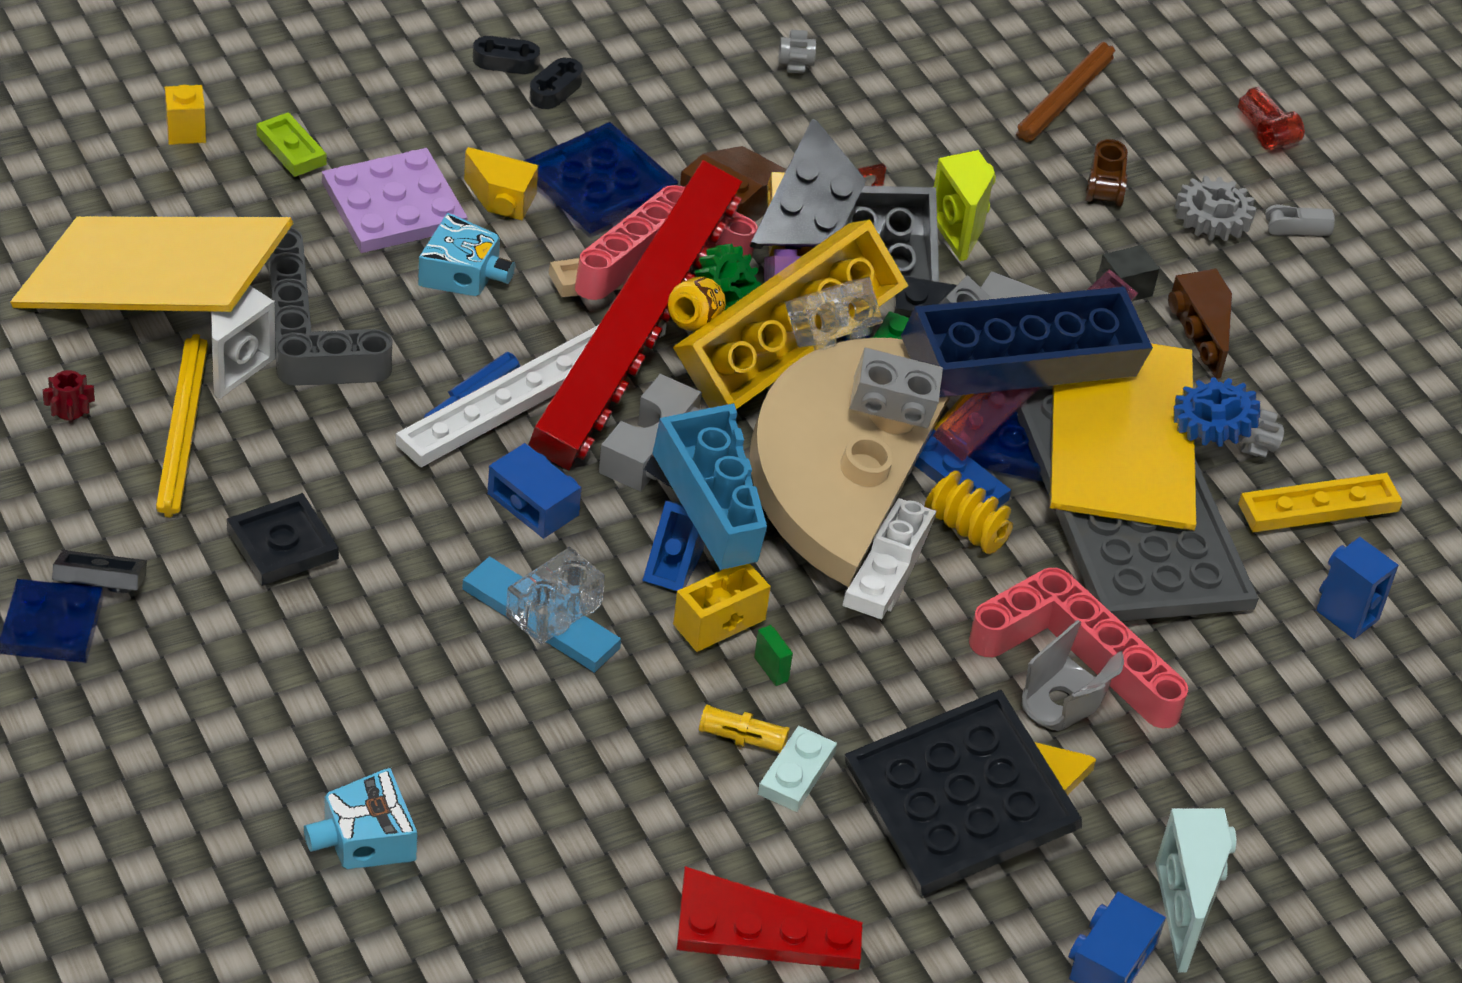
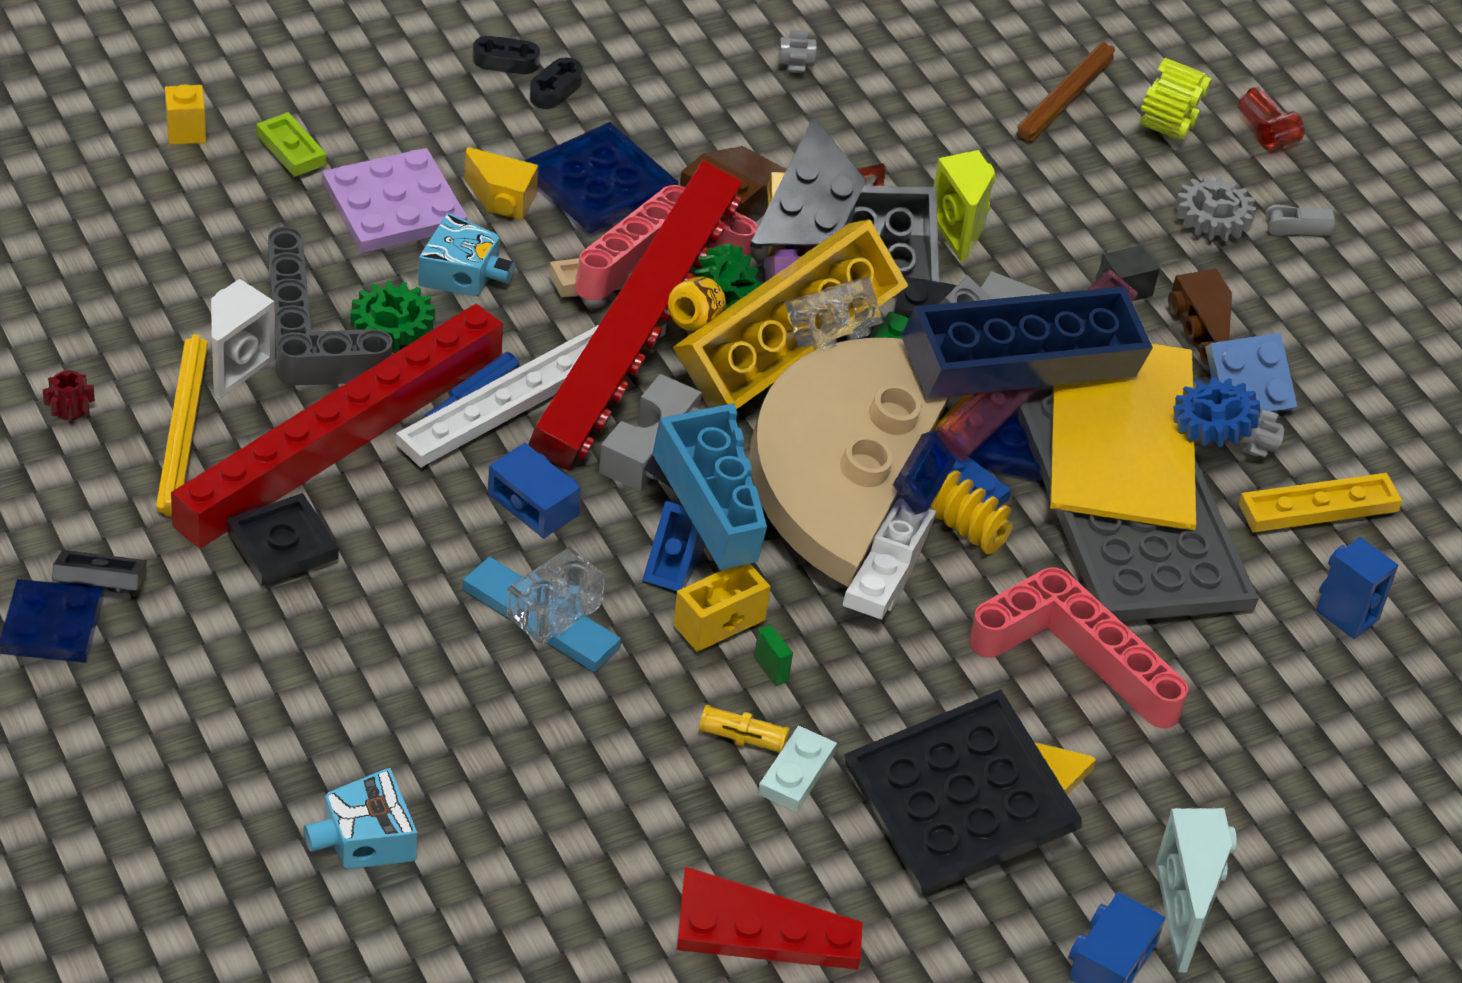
yellow piece [10,216,293,312] -> none
light grey brick [850,347,943,429] -> none
light grey piece [1021,620,1124,731] -> none
reddish brown piece [1085,139,1128,207] -> none
none -> red brick [171,303,503,549]
none -> green gear [350,281,435,352]
none -> clear blue plate [892,430,956,515]
none -> neon yellow brick [1139,58,1212,140]
none -> medium blue plate [1205,333,1298,413]

